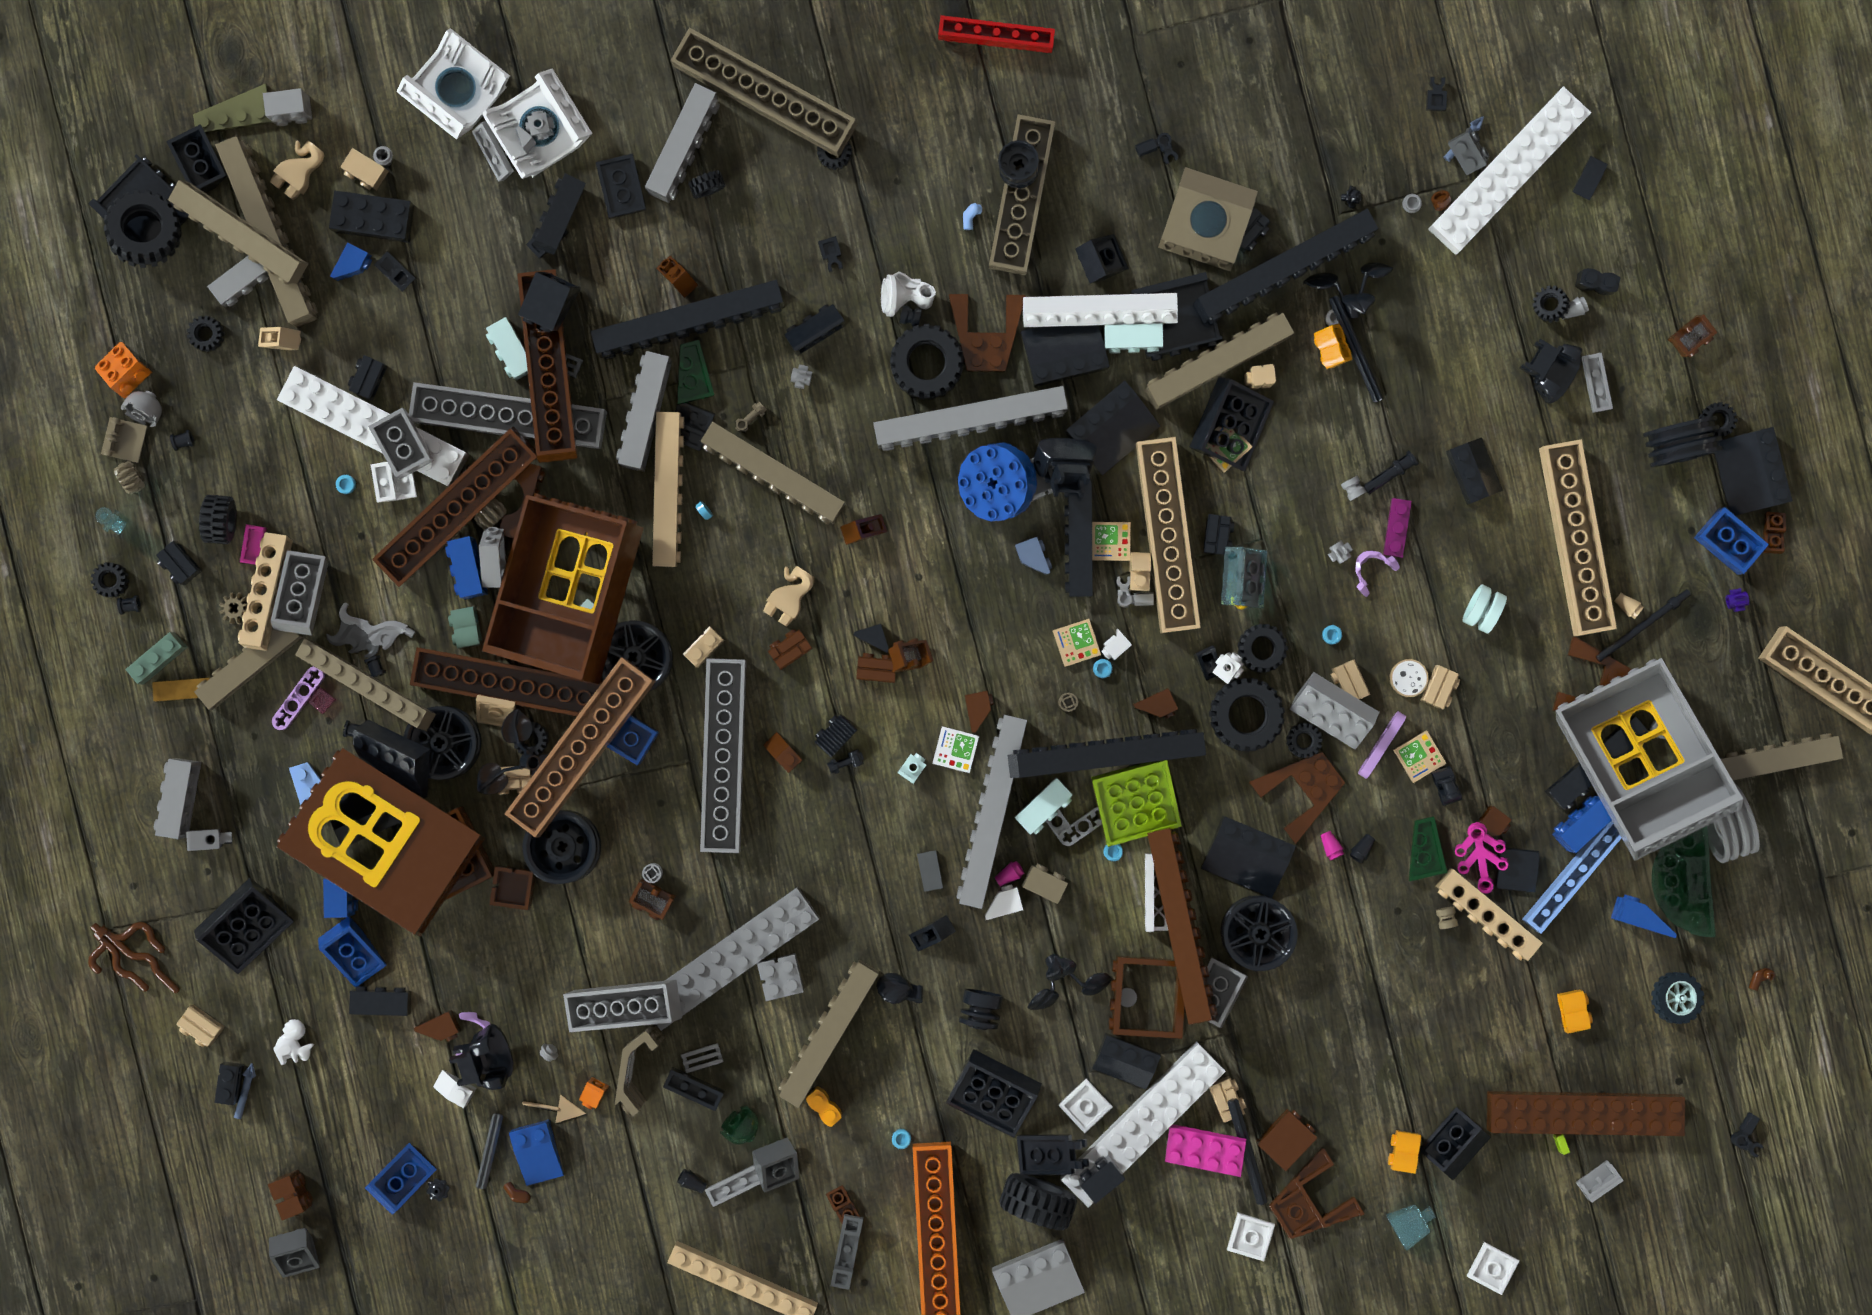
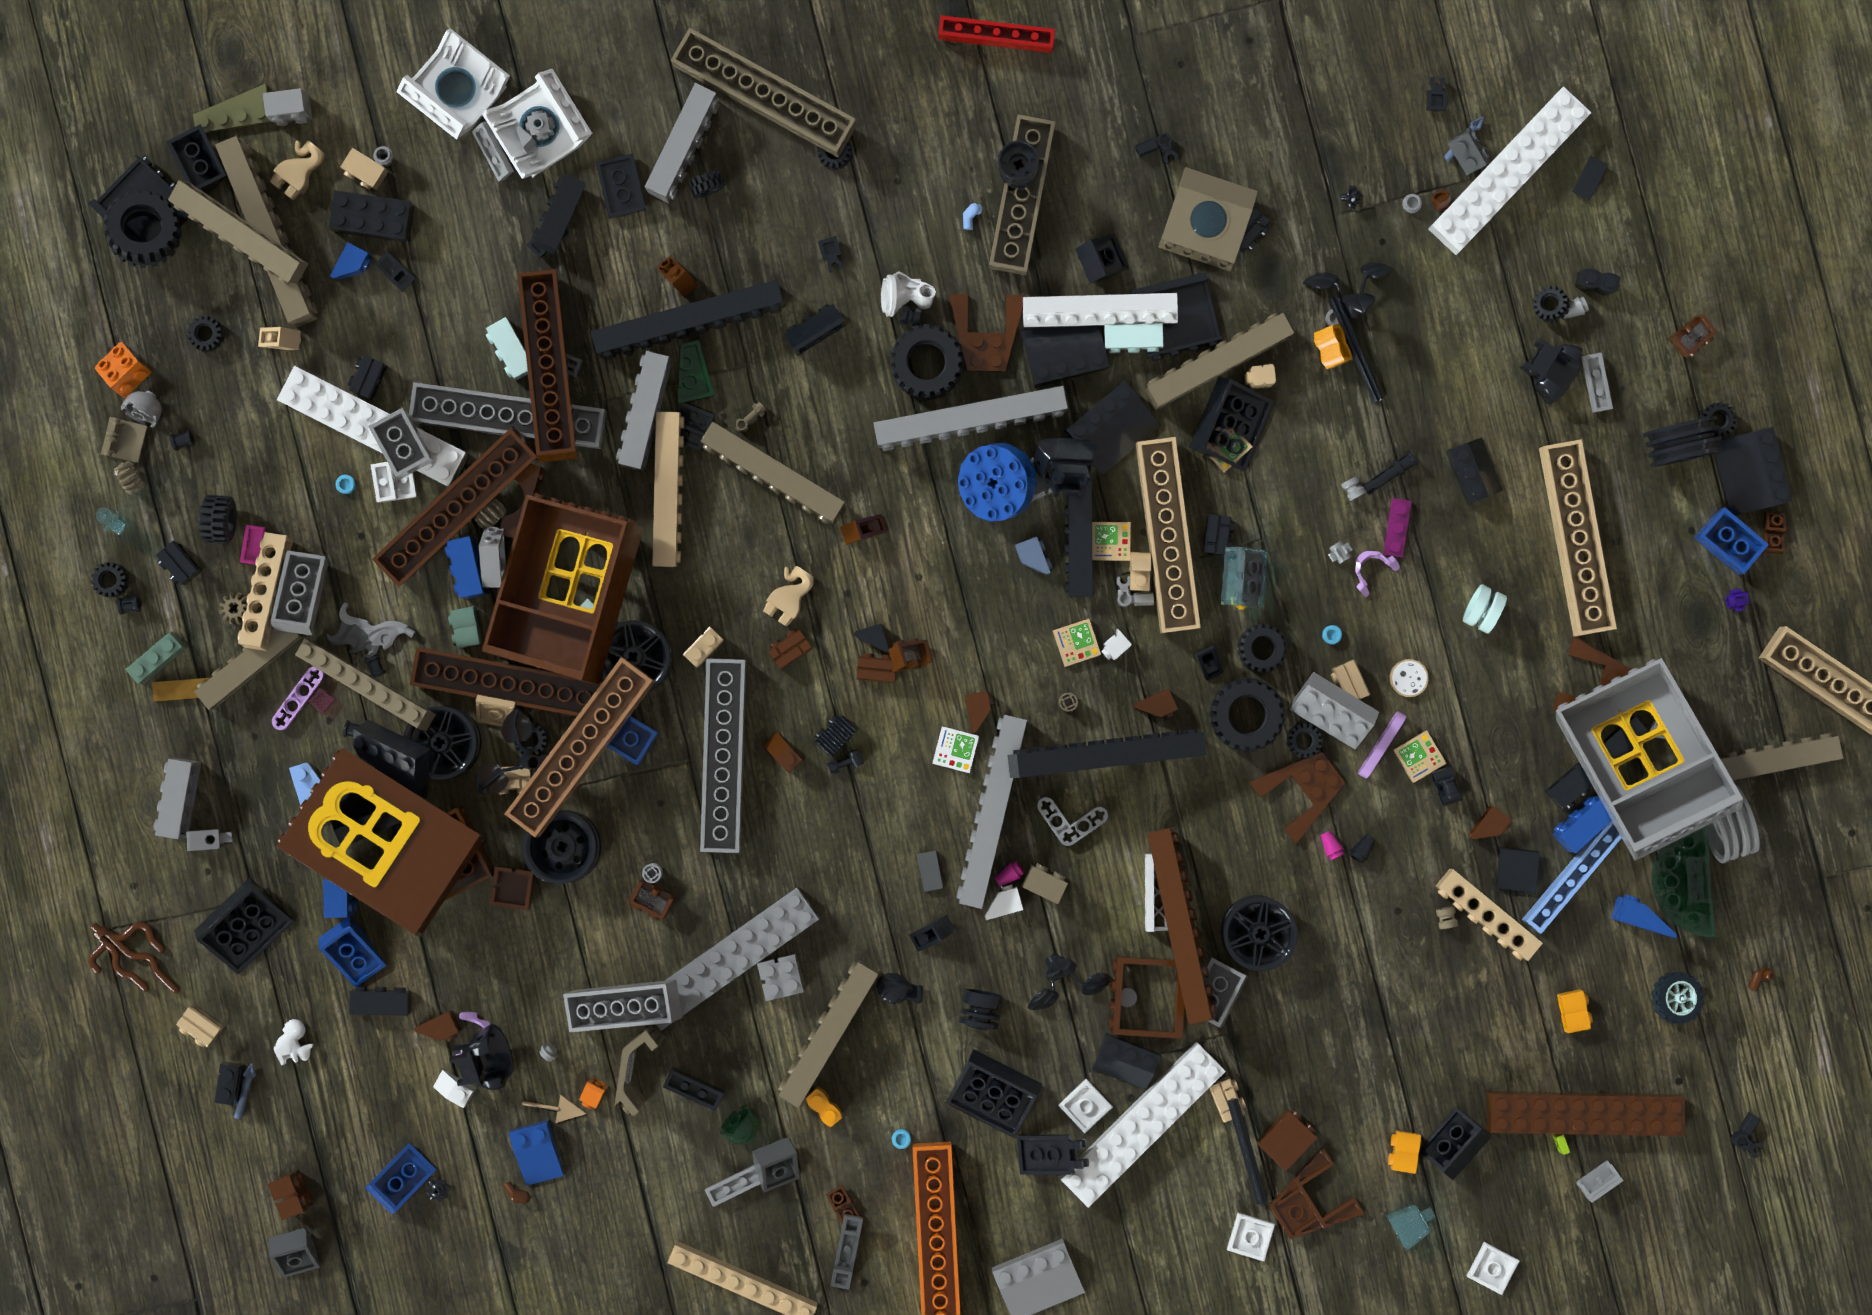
light grey brick [207,255,269,307] -> none
dark grey axle [476,1113,503,1189] -> none
black slope [518,272,581,333] -> none
black cone [677,1169,707,1194] -> none
light grey tile [681,1043,723,1073] -> none
medium azure tile [696,501,713,520] -> none
light grey gear [791,364,812,389] -> none
light aqua brick [898,753,926,784] -> none
black tyre [999,1173,1077,1230] -> none
light aqua brick [1014,778,1072,835] -> none
black brick [1078,1155,1125,1204] -> none
lime plate [1091,760,1182,847] -> none
medium azure tile [1093,659,1112,678] -> none
medium azure tile [1103,844,1123,861] -> none
dark pink plate [1165,1124,1247,1177] -> none
black brick [1193,208,1379,324] -> none
black slope [1201,816,1296,898] -> none
white brick [1213,652,1245,684] -> none
dark green wing [1409,816,1447,881] -> none
tan brick [1421,665,1460,710] -> none
dark pink plant [1455,822,1508,894] -> none
black bar [1596,589,1691,662] -> none
tan cone [1614,593,1644,619] -> none

